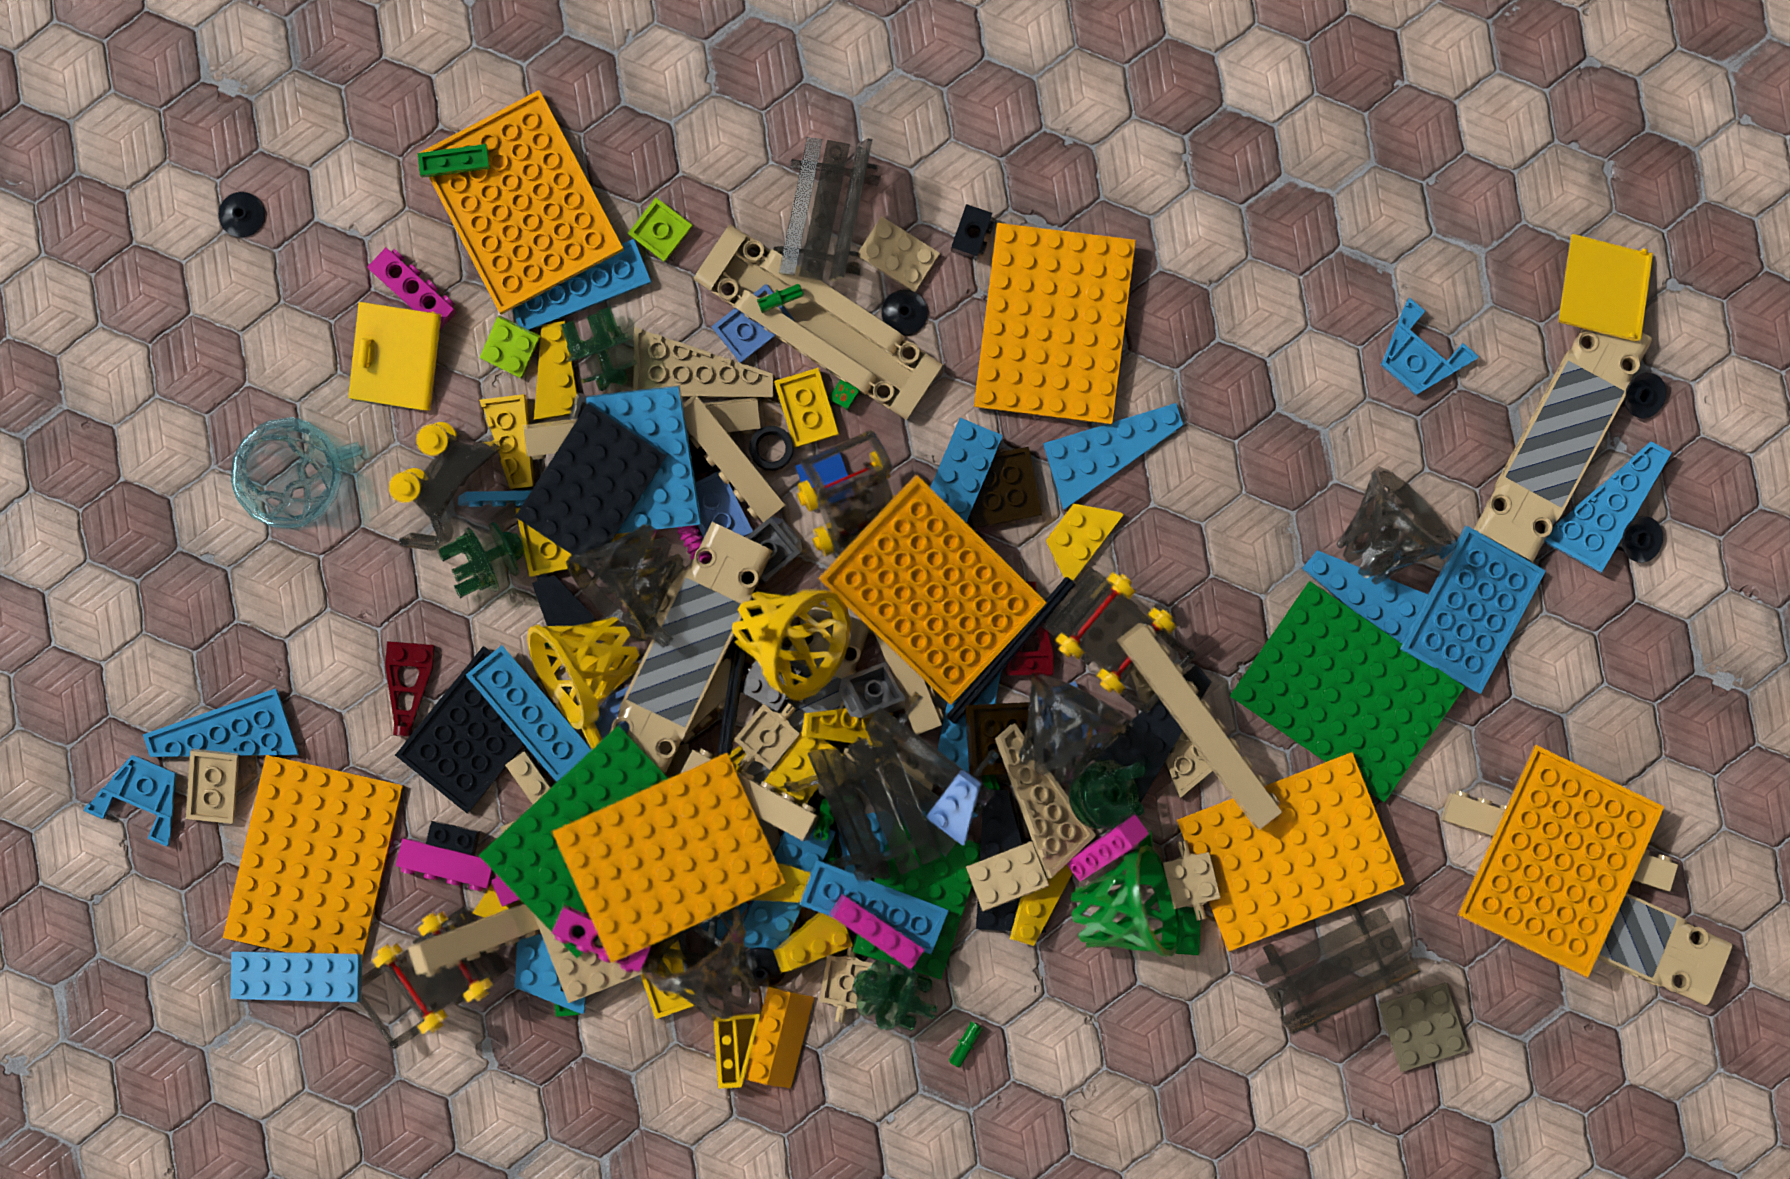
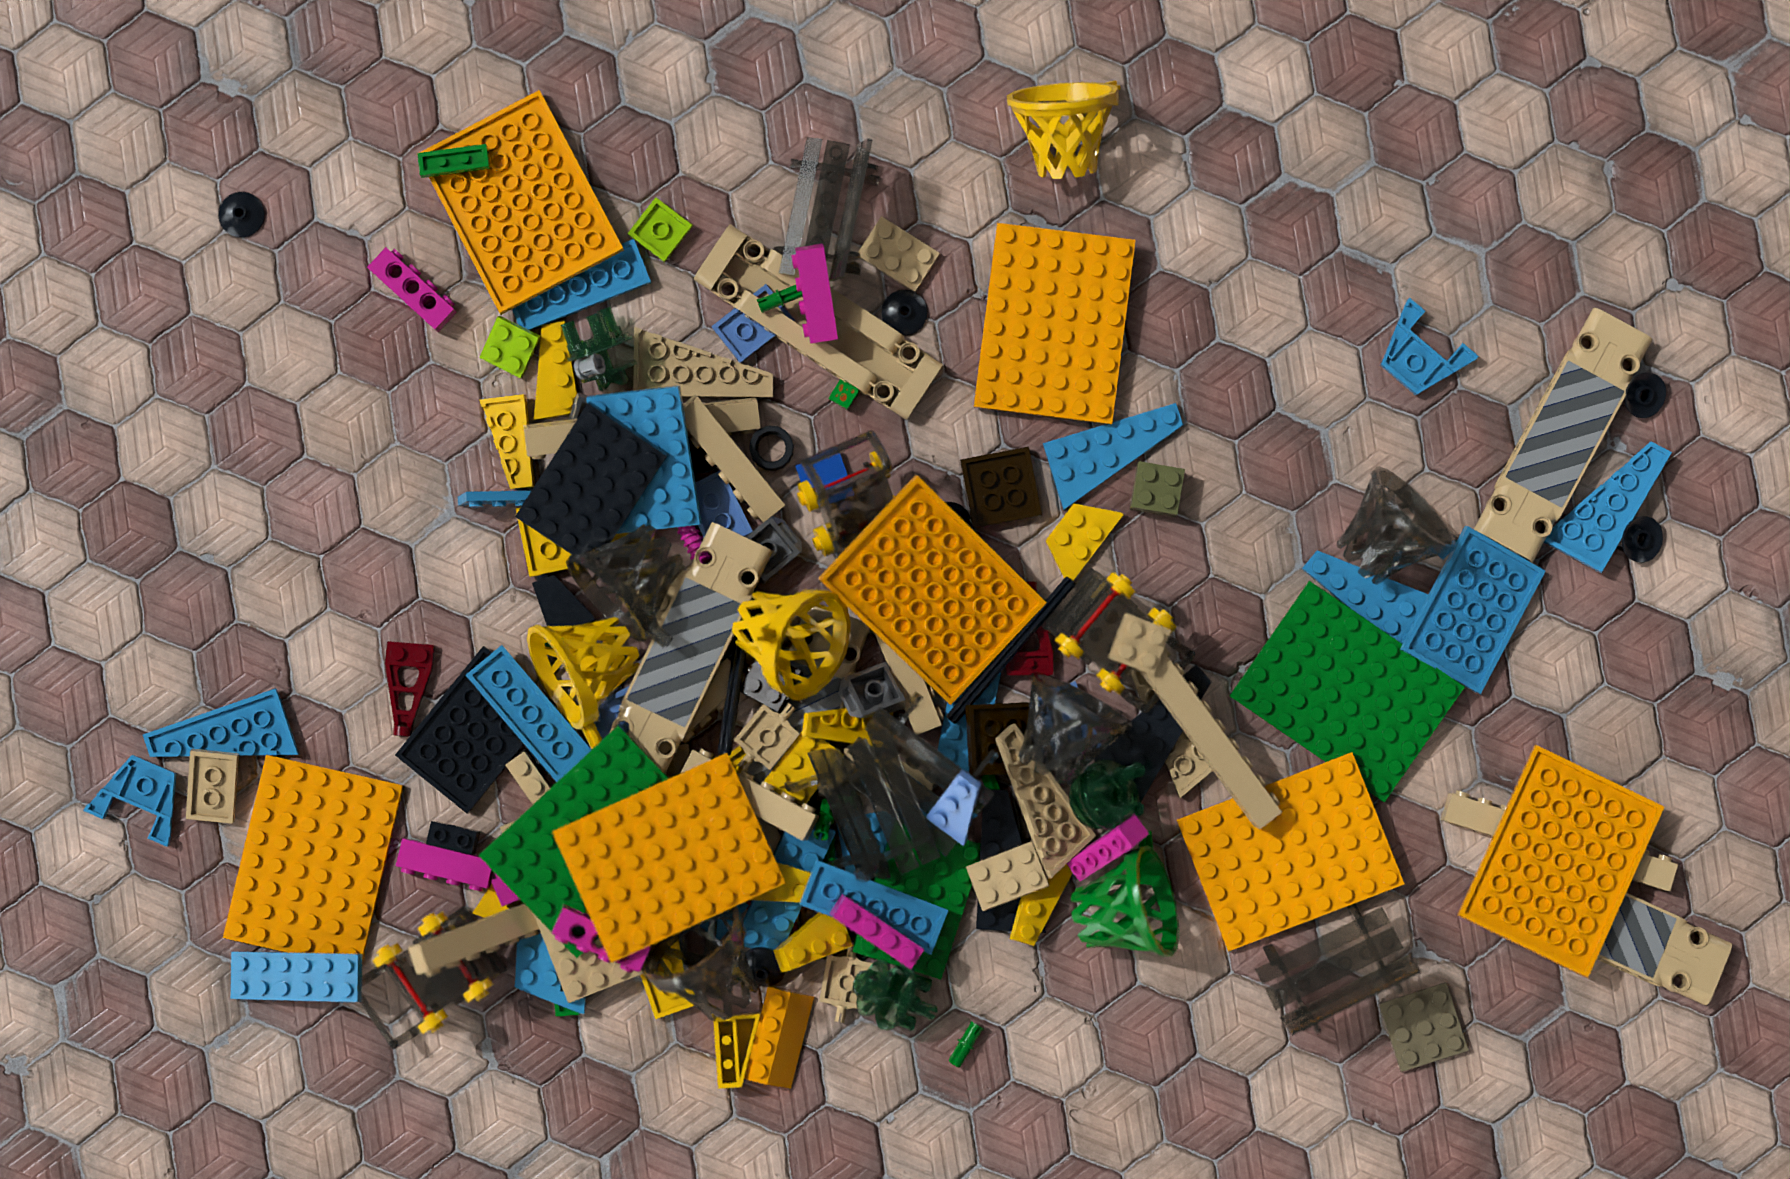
clear light blue piece [231,417,362,529] -> none
yellow container [348,302,441,410] -> none
clear smoke piece [389,422,507,551] -> none
clear green piece [437,522,525,599] -> none
yellow plate [774,368,839,448] -> none
dark azure plate [930,418,1003,523] -> none
black brick [951,204,995,260] -> none
tan plate [1163,840,1220,921] -> none
green plate [1175,906,1201,955] -> none
yellow container [1558,234,1653,341] -> none
none -> light grey bush [574,354,606,380]
none -> dark pink brick [791,243,838,344]
none -> yellow piece [1007,80,1121,179]
none -> tan plate [1108,613,1171,675]
none -> olive brick [1129,461,1185,517]

